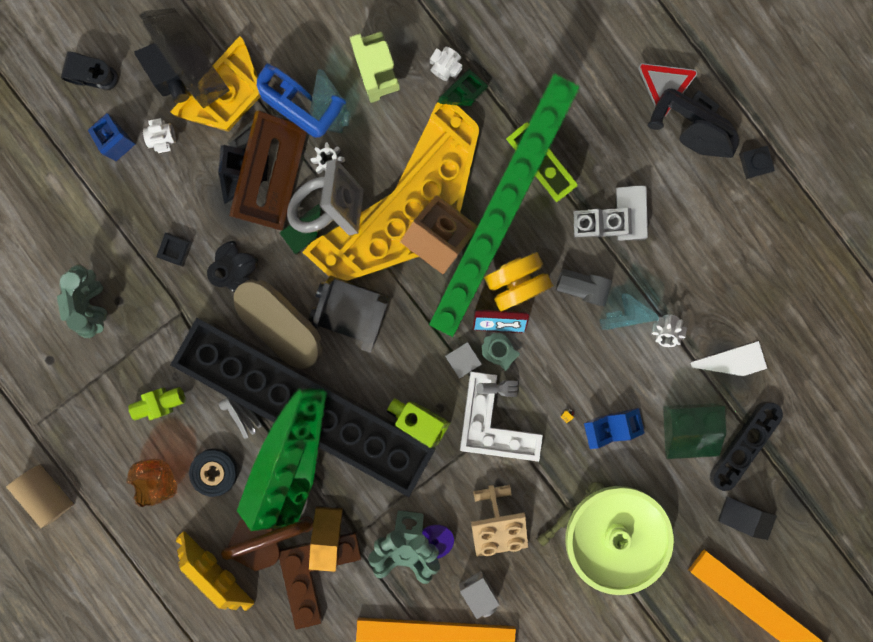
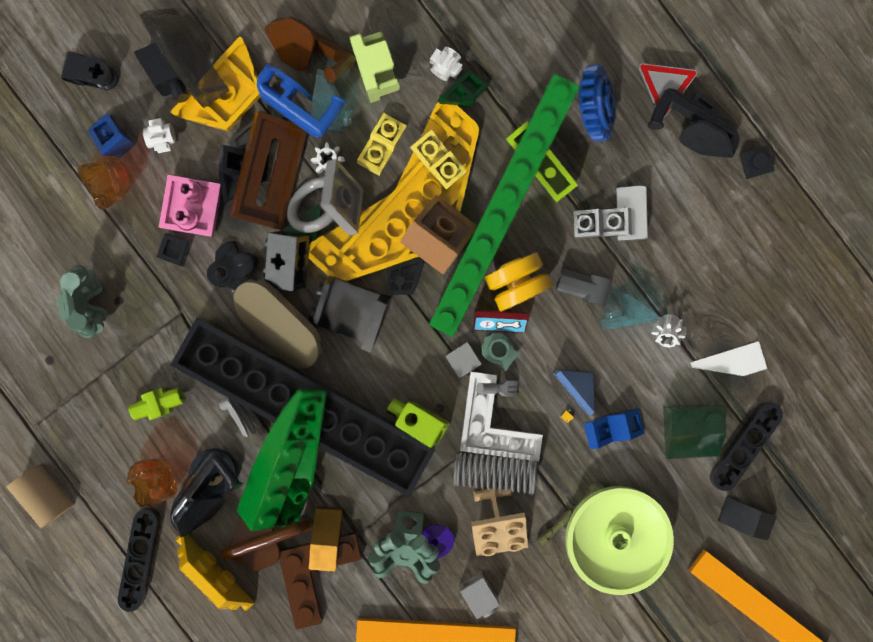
none -> clear orange hair [78,156,132,210]
none -> black beam [118,507,160,612]
none -> bright pink plate [159,175,222,237]
none -> black piece [170,452,243,537]
none -> brick [263,230,310,291]
none -> reddish brown piece [265,16,356,83]
none -> light yellow slope [357,113,407,176]
none -> black piece [387,257,424,295]
none -> light yellow slope [410,130,467,189]
none -> light grey piece [454,452,537,495]
none -> medium blue slope [553,369,594,416]
none -> blue gear [579,64,616,142]

